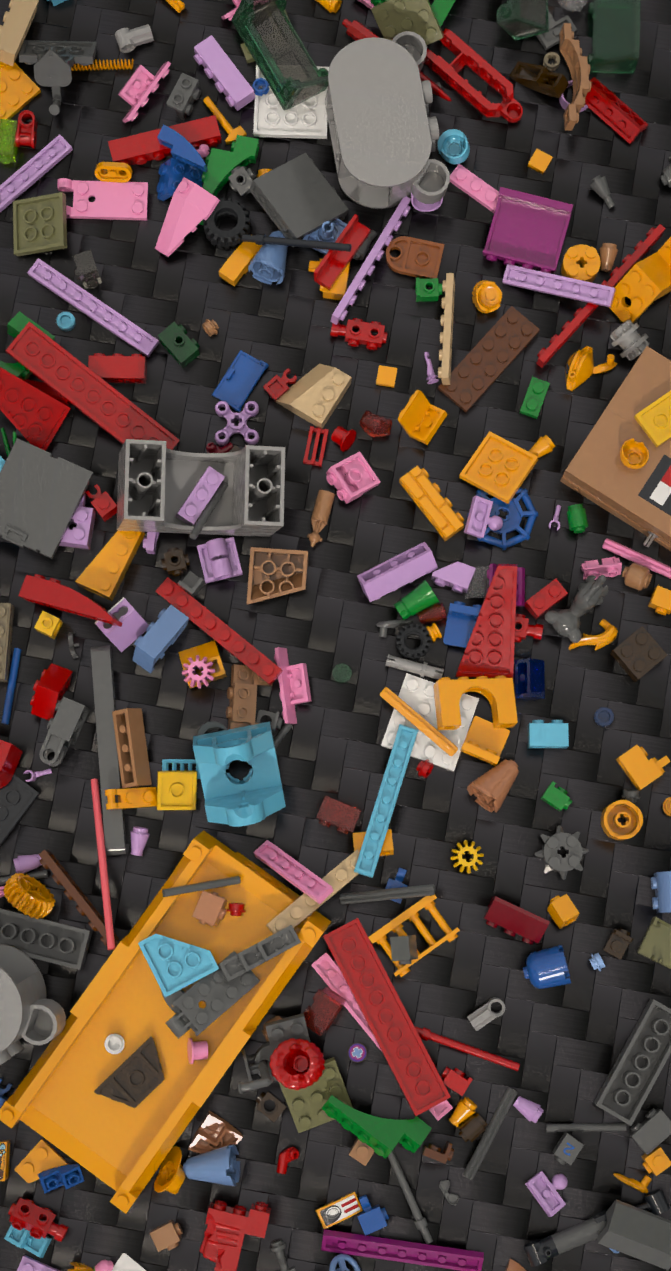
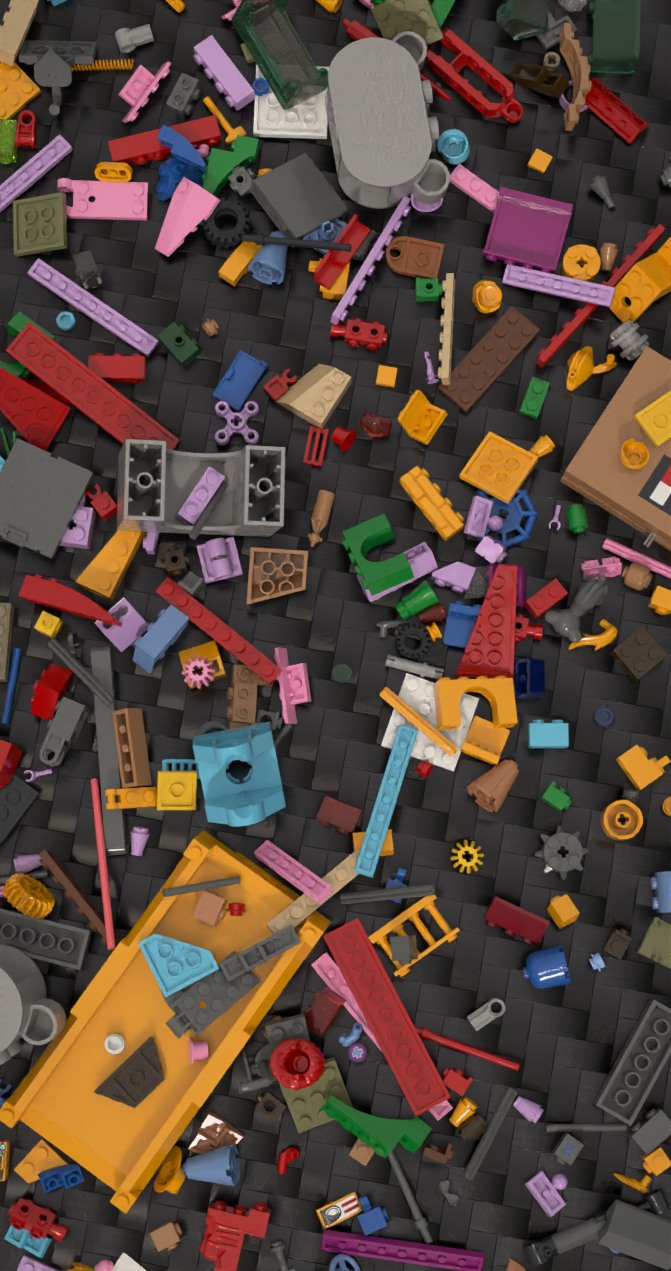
dark red arm [206,442,233,453] -> none
bright pink plate [326,451,380,504] -> none
none -> dark grey axle [48,638,114,706]
none -> medium blue arm [338,1023,363,1047]
none -> green arch [342,514,414,596]
none -> lavender brick [475,536,507,563]

